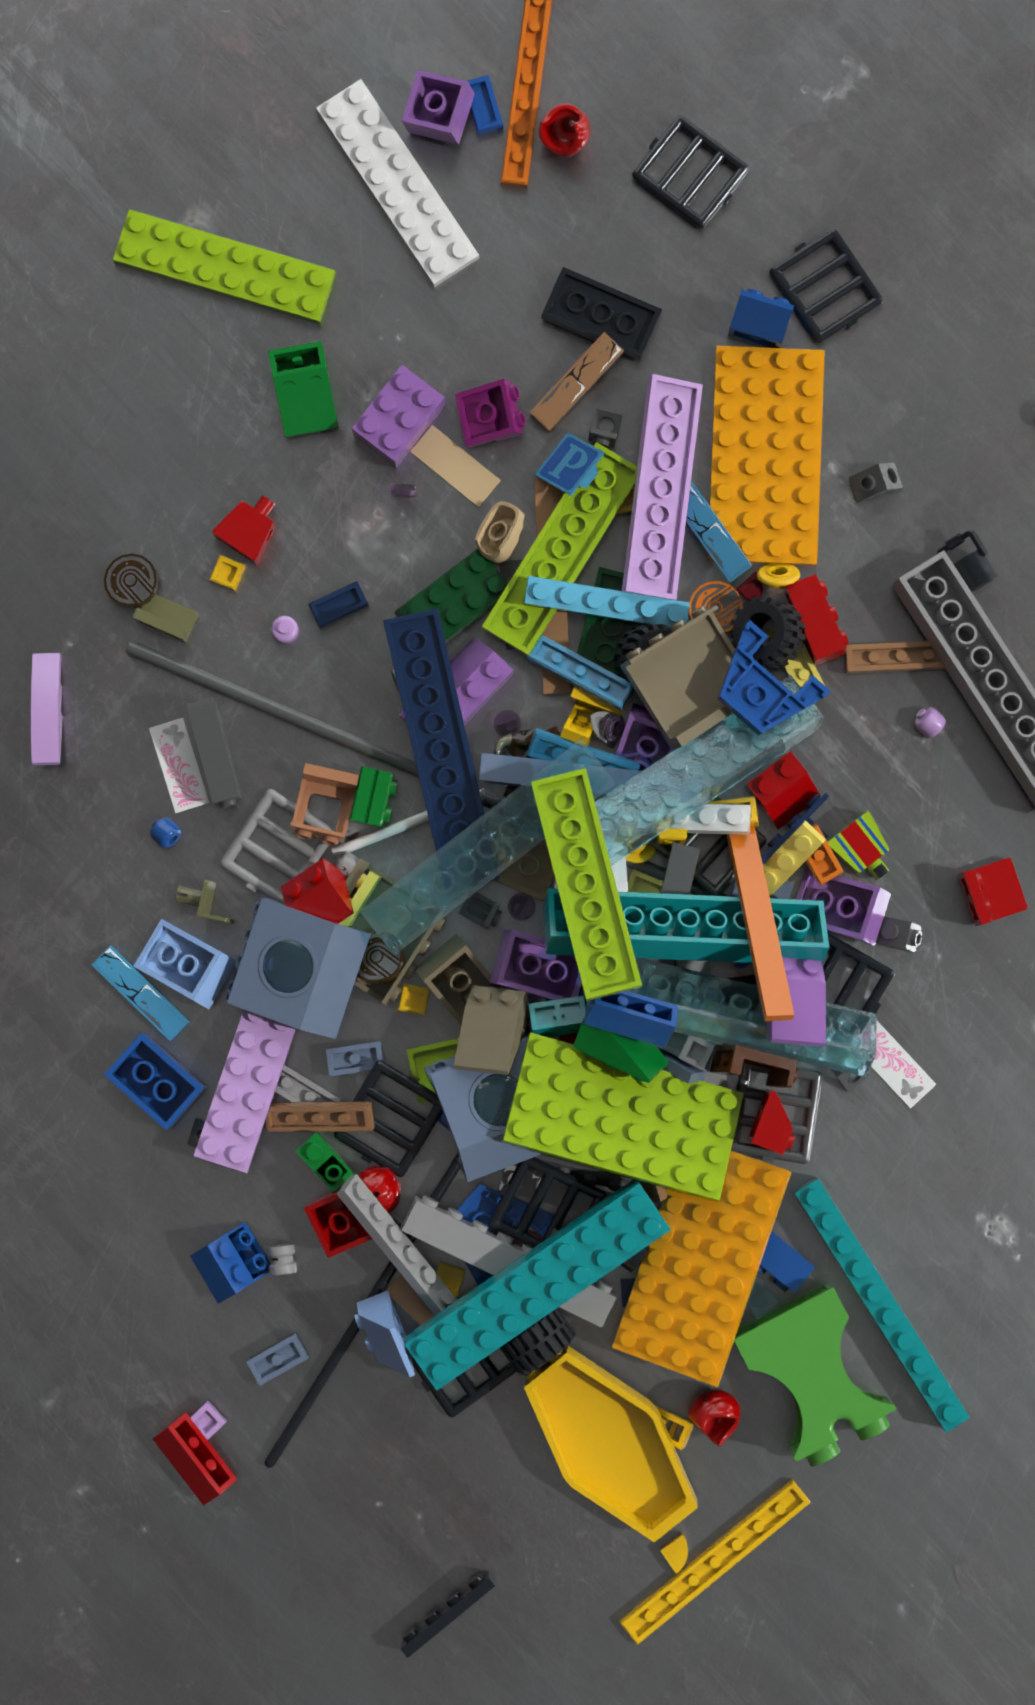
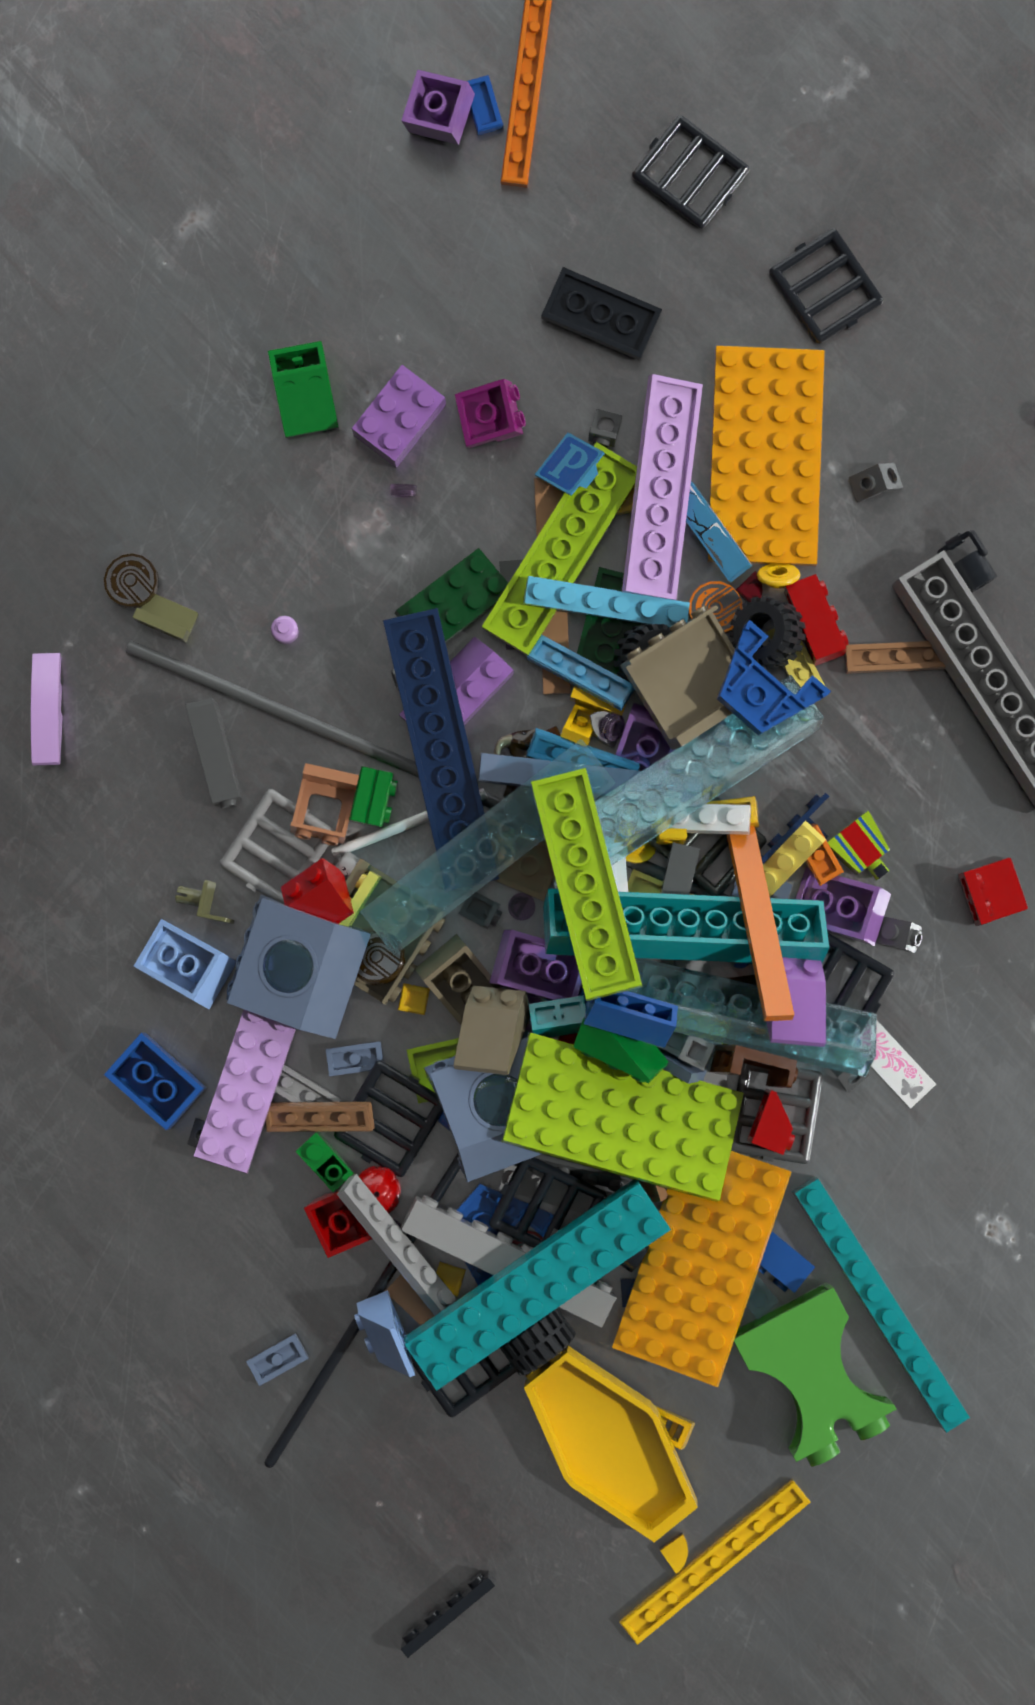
dark azure tile [92,945,190,1041] -> none
lime plate [113,209,336,324] -> none
white sticker [149,718,209,814] -> none
blue piece [150,817,182,848] -> none
red brick [152,1413,237,1506] -> none
blue slope [190,1222,271,1304] -> none
lavender plate [190,1401,227,1440] -> none
yellow tile [209,555,246,591] -> none
red torso [212,495,276,566] -> none
light grey wheel [267,1244,297,1276] -> none
dark blue tile [308,581,369,630] -> none
white plate [316,79,479,287] -> none
tan sticker [410,425,501,507] -> none
tan piece [474,501,525,563] -> none
clear purple tile [494,710,521,737] -> none
medium nougat tile [530,332,624,432] -> none
red piece [538,103,591,157] -> none
red piece [688,1389,741,1447] -> none
blue slope [728,289,794,348] -> none
red slope [744,751,821,830] -> none
lavender piece [915,707,946,738] -> none

